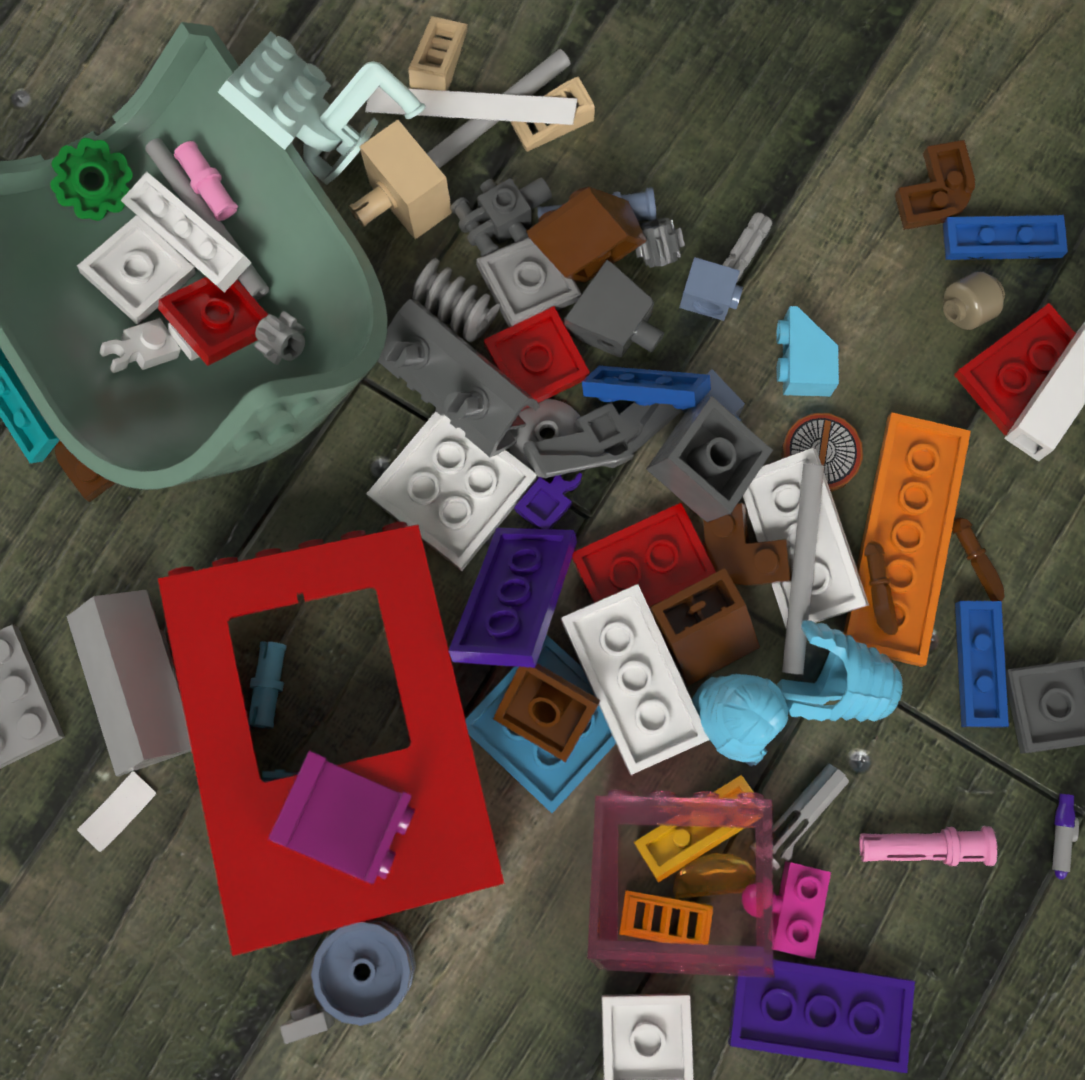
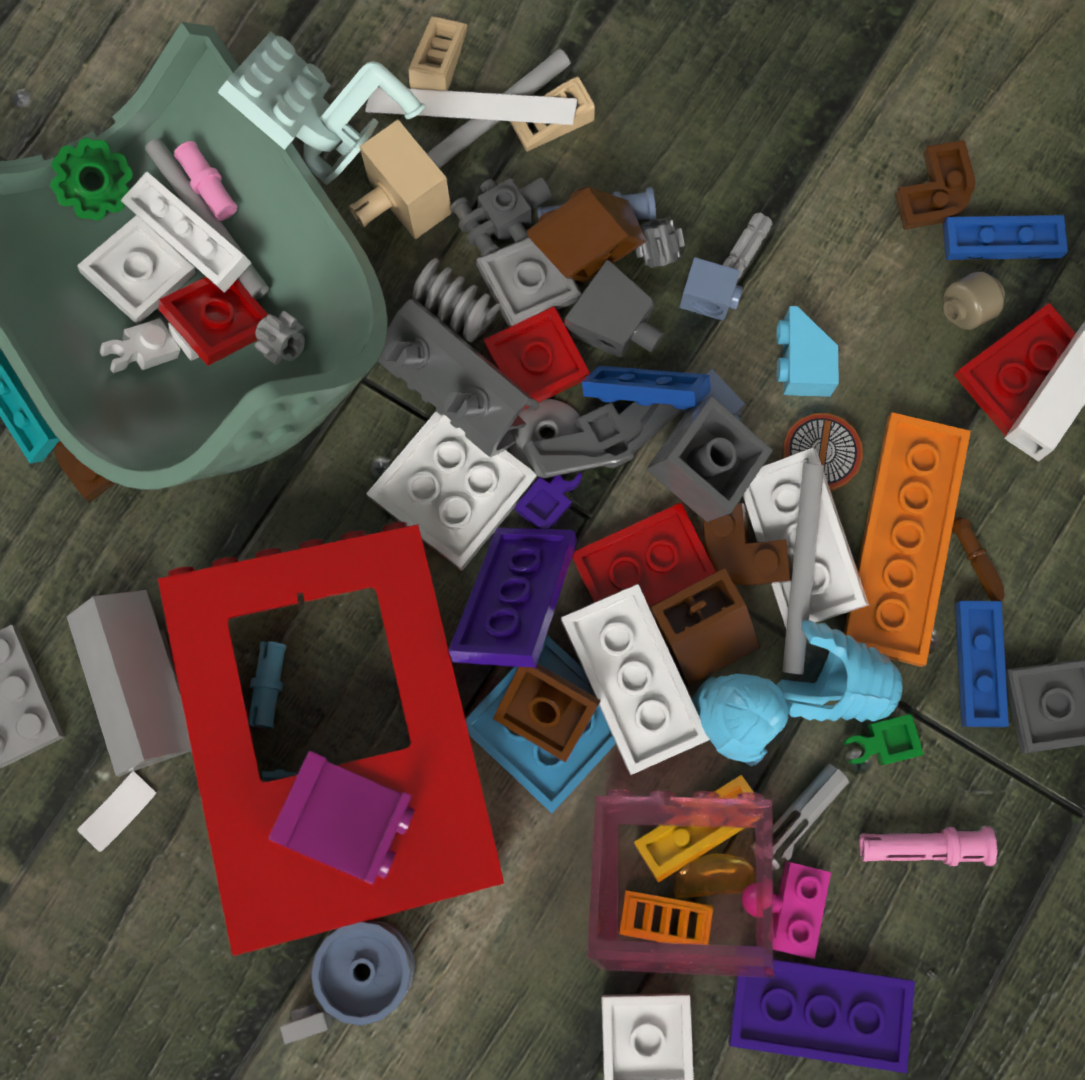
reddish brown piece [864,541,898,635] -> none
piece [1052,794,1079,880] -> none
none -> green plate [842,714,924,766]

